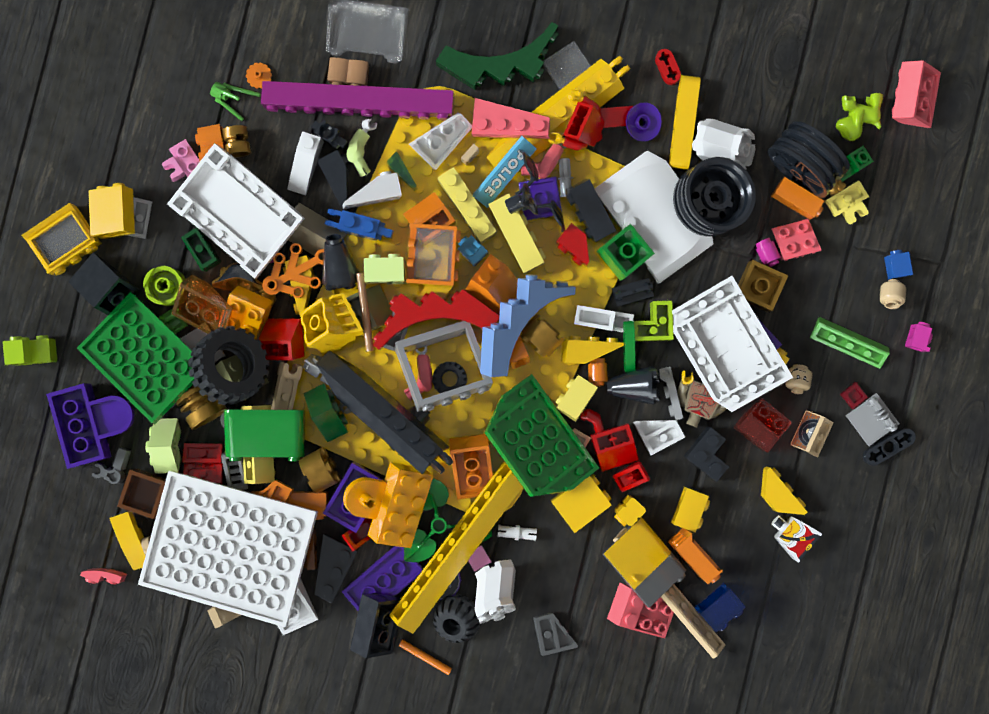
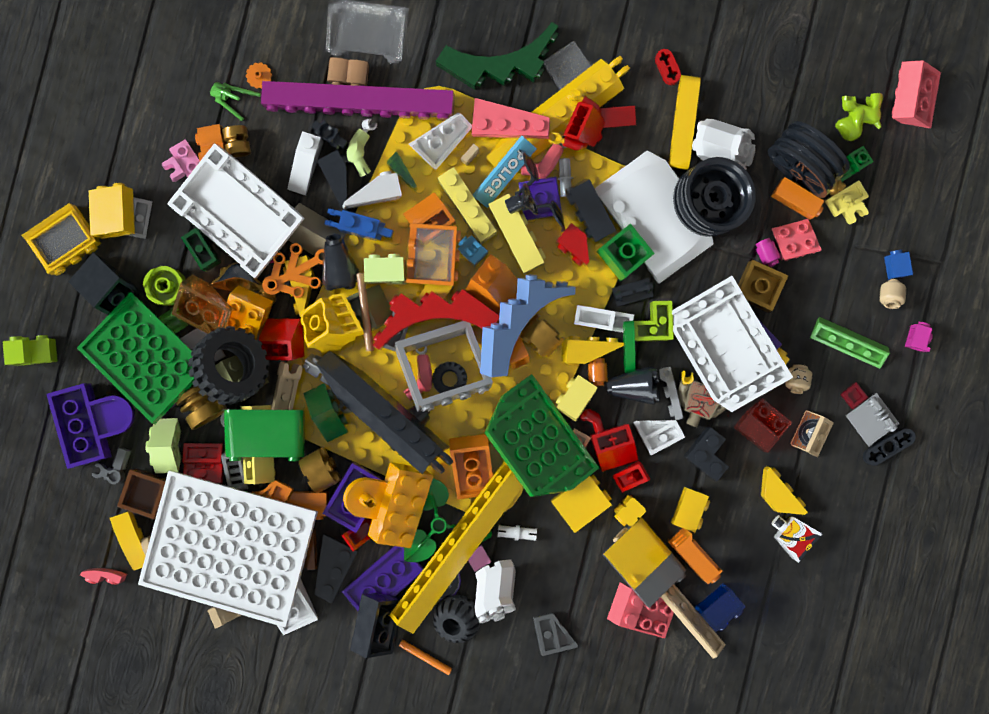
dark purple dish [626,103,662,141] -> none

